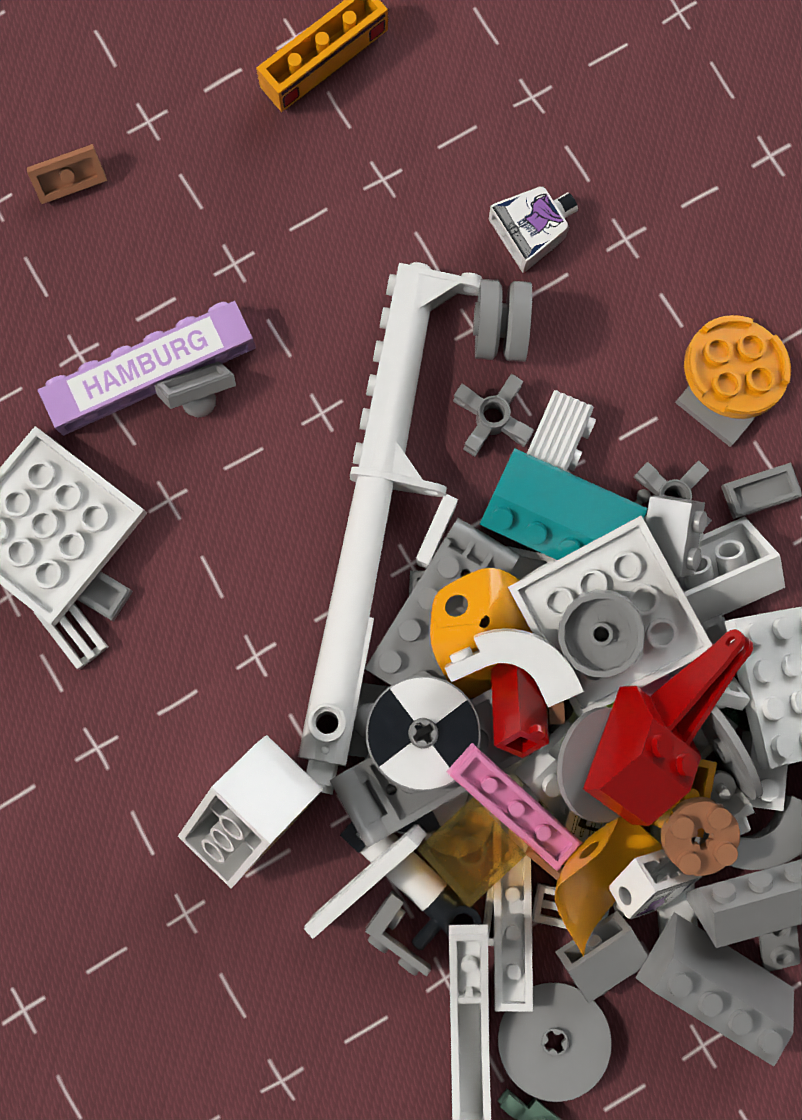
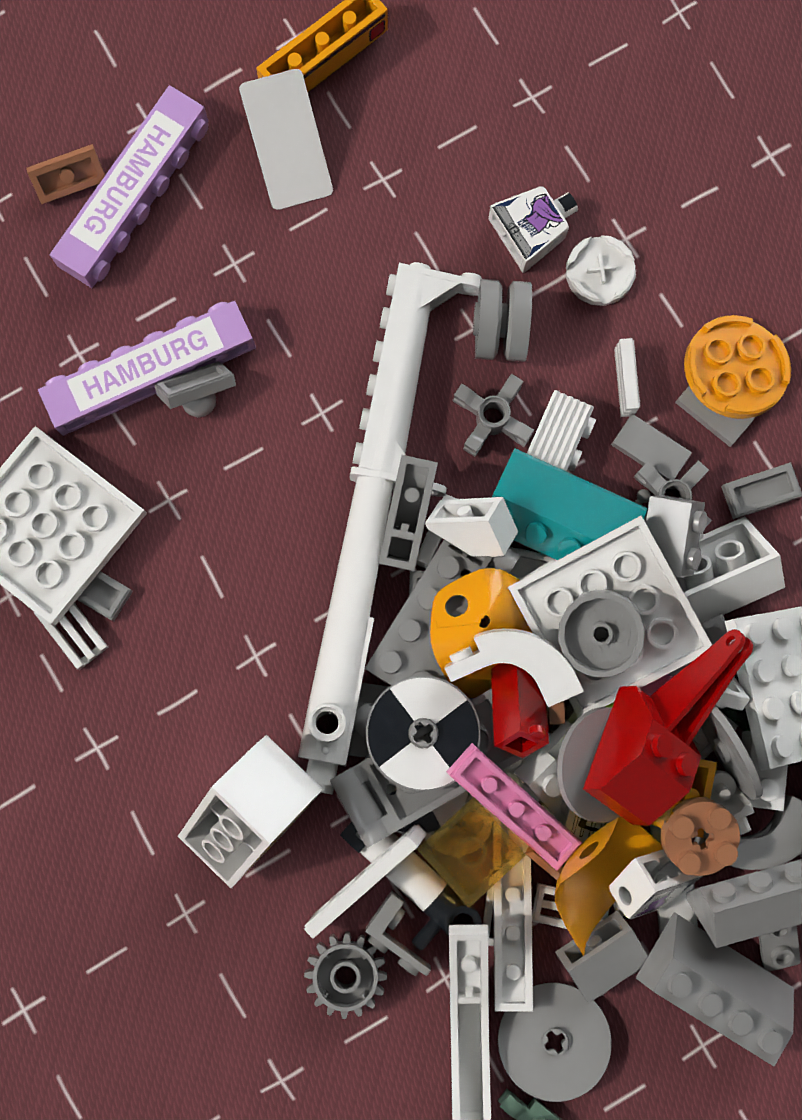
none -> lavender brick [49,85,209,288]
none -> white sticker [239,69,333,210]
none -> light grey gear [304,931,387,1019]
none -> light grey slope [378,455,438,571]
none -> white slope [425,497,518,557]
none -> white tile [566,235,636,306]
none -> light grey tile [611,414,692,481]
none -> white tile [614,338,640,417]

